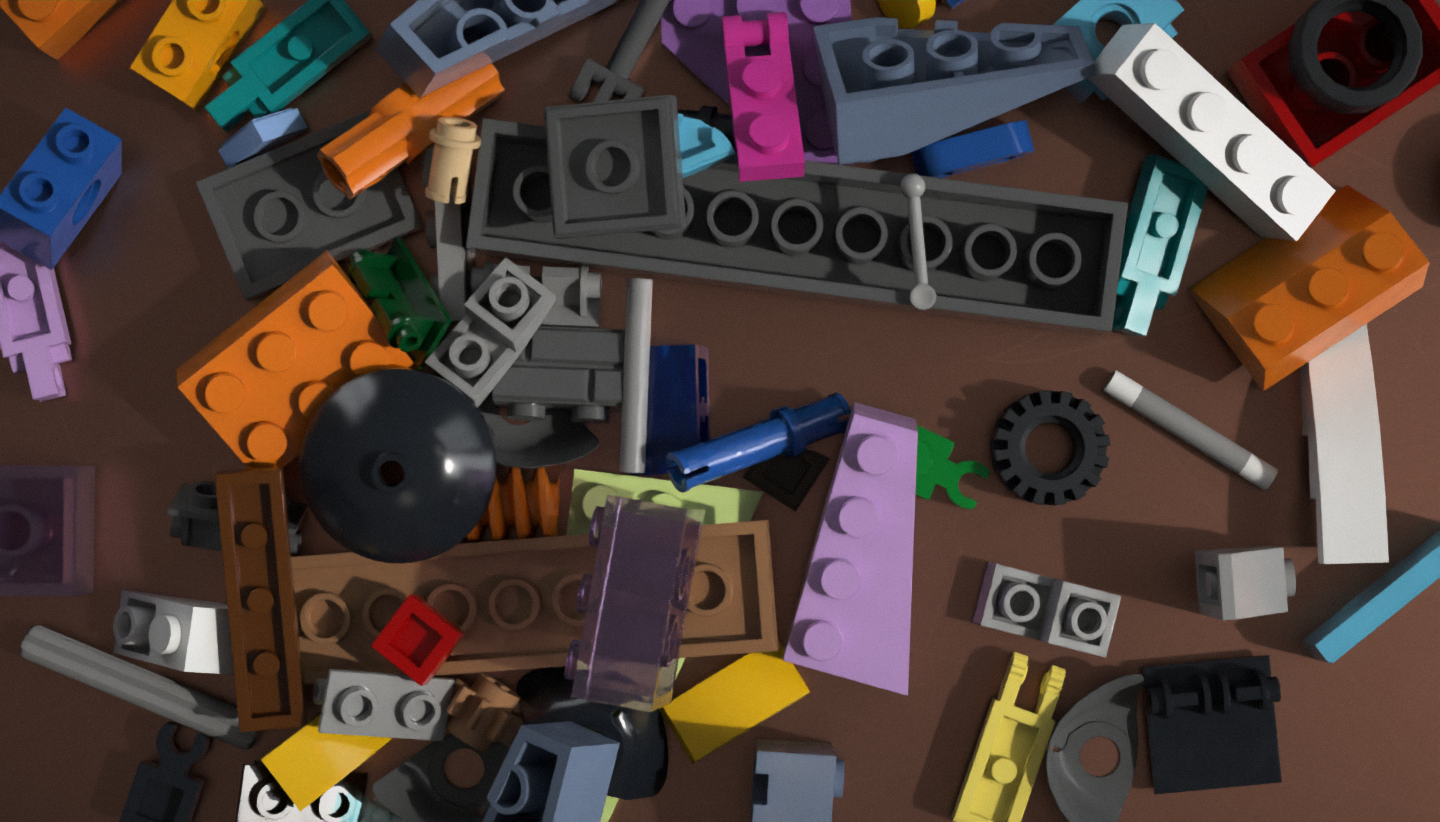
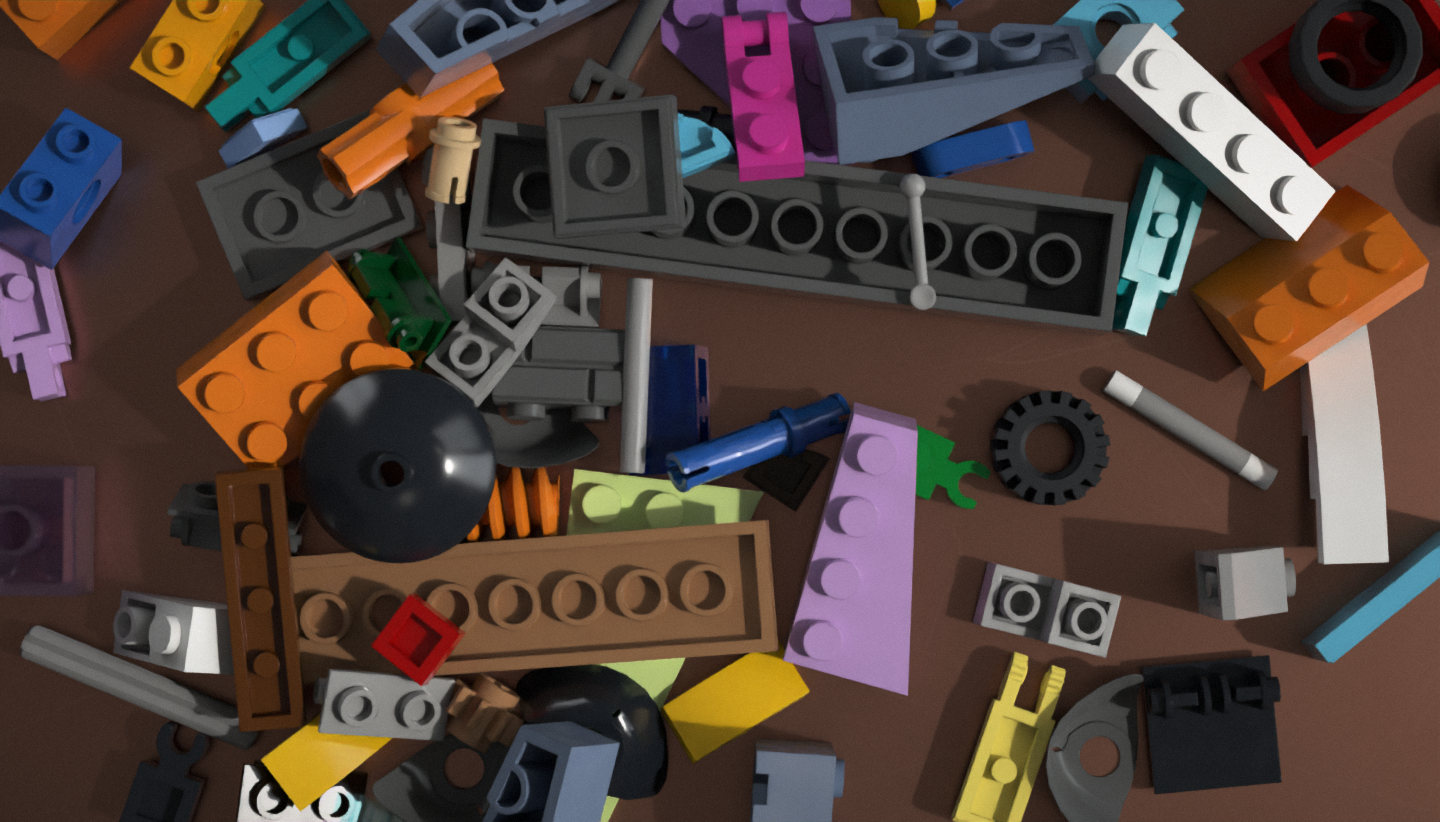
clear purple brick [565,495,705,712] -> none

